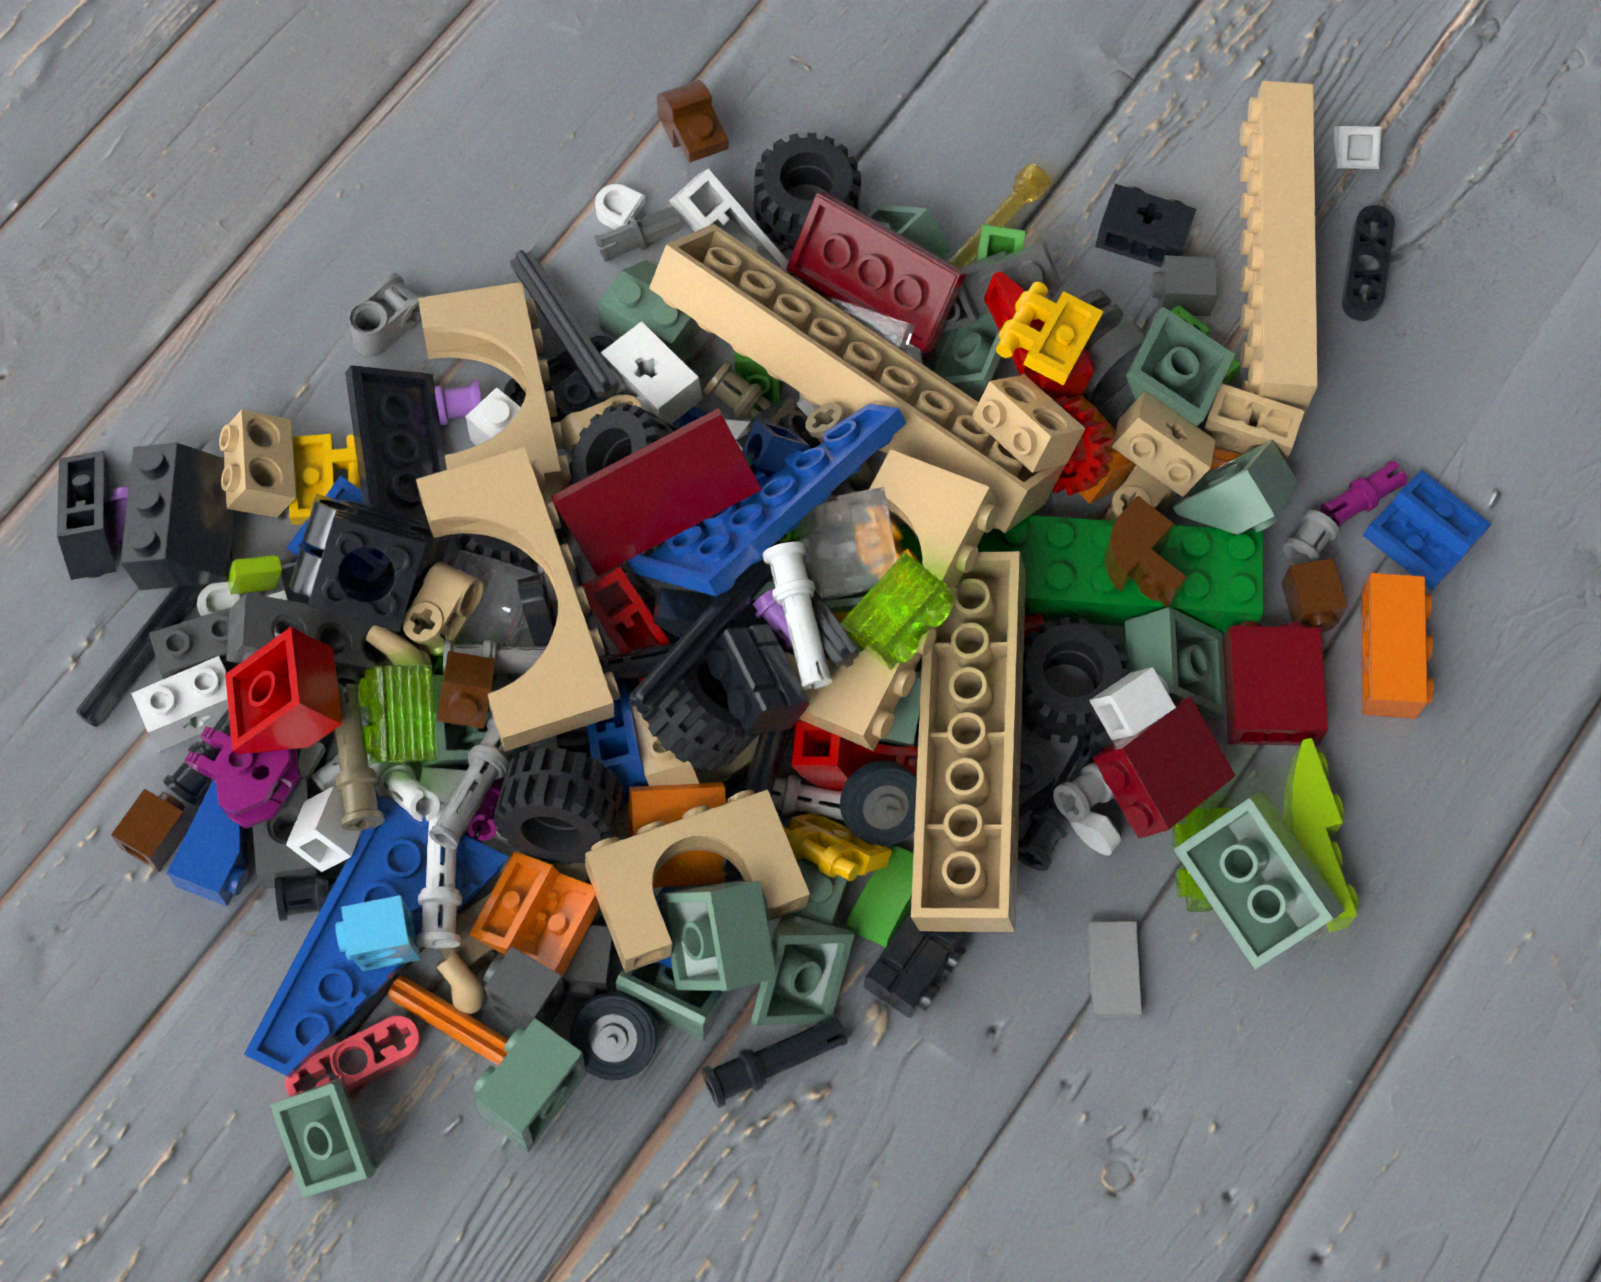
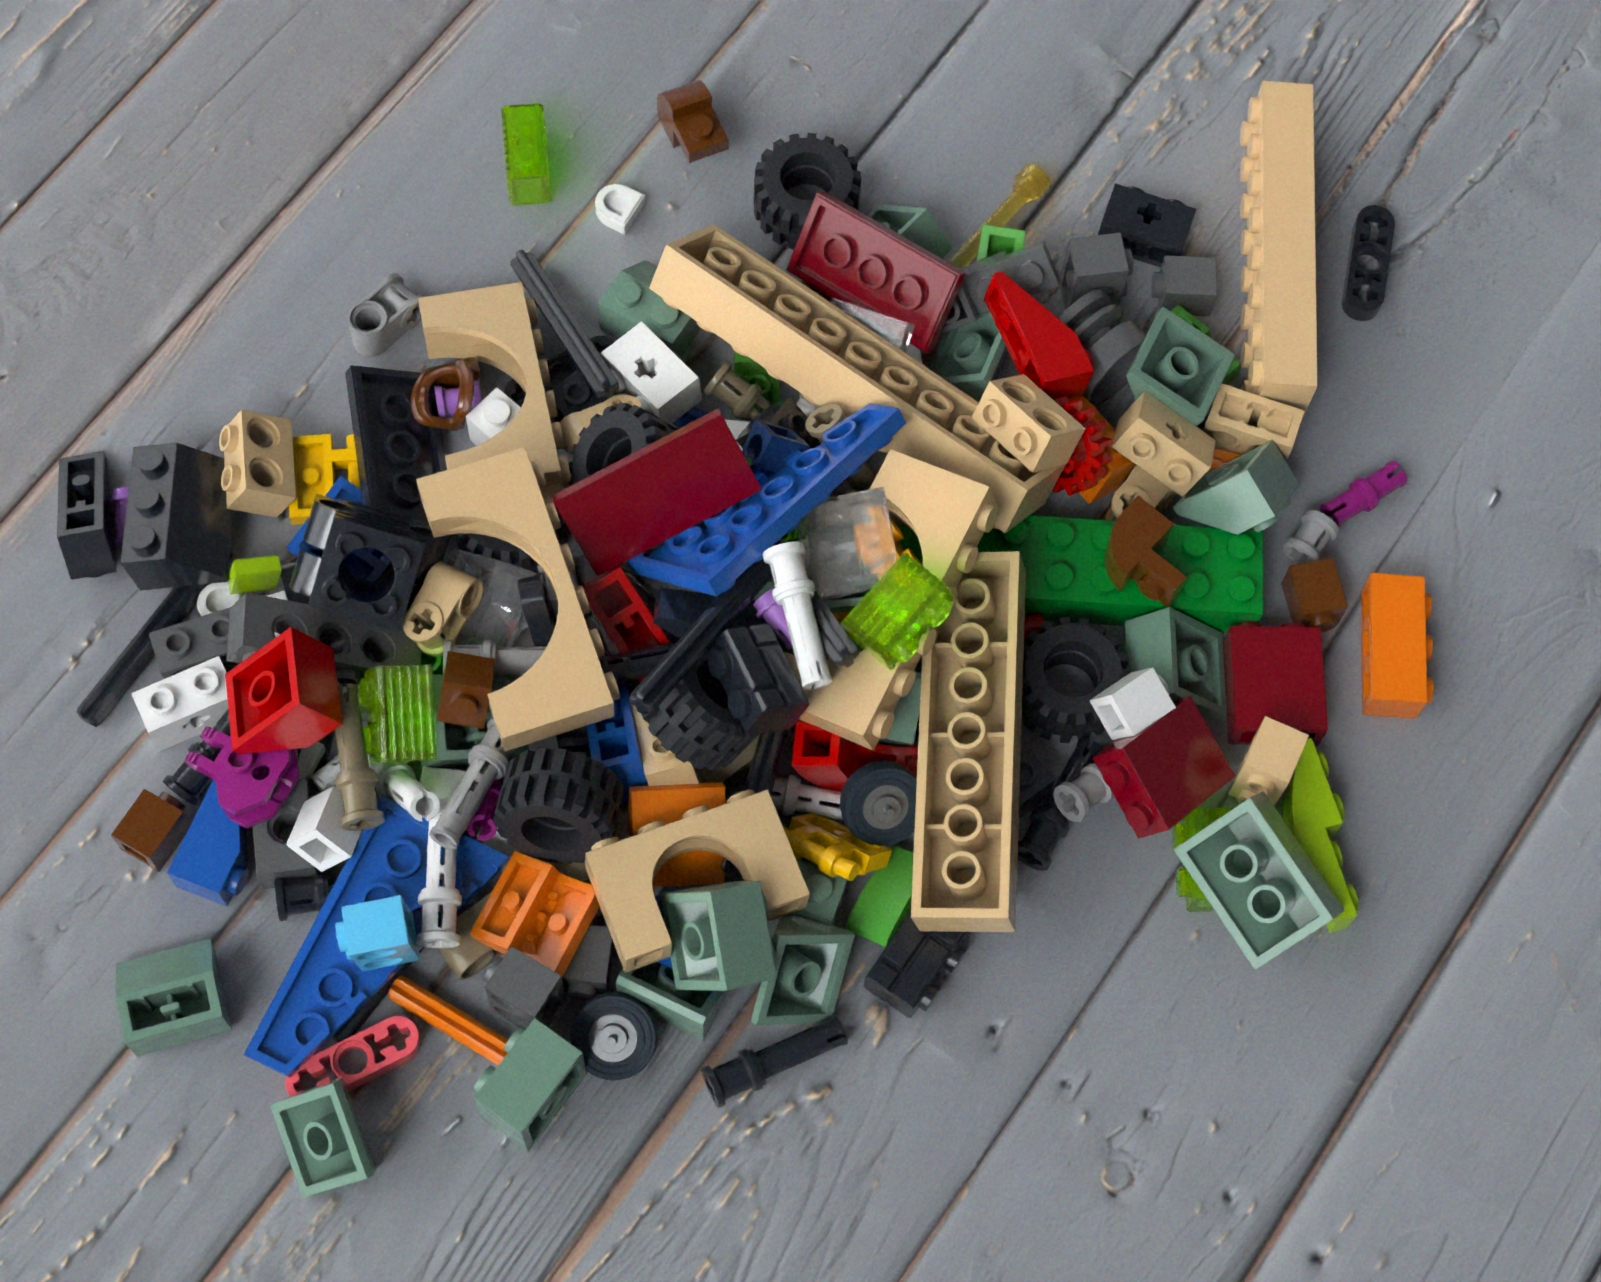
tan arm [366,625,431,679] -> none
tan arm [436,951,485,1014] -> none
dark grey axle [595,207,681,262] -> none
white slope [668,168,789,273] -> none
yellow plate [996,282,1104,386] -> none
white tile [1067,811,1121,855] -> none
light grey tile [1087,922,1142,1018] -> none
white slope [1334,126,1381,169] -> none
blue slope [1362,470,1492,591] -> none
none -> sand green slope [115,938,233,1057]
none -> reddish brown piece [411,357,481,431]
none -> clear neon green brick [501,103,552,206]
none -> dark grey brick [1059,233,1133,310]
none -> tan brick [1228,716,1309,806]

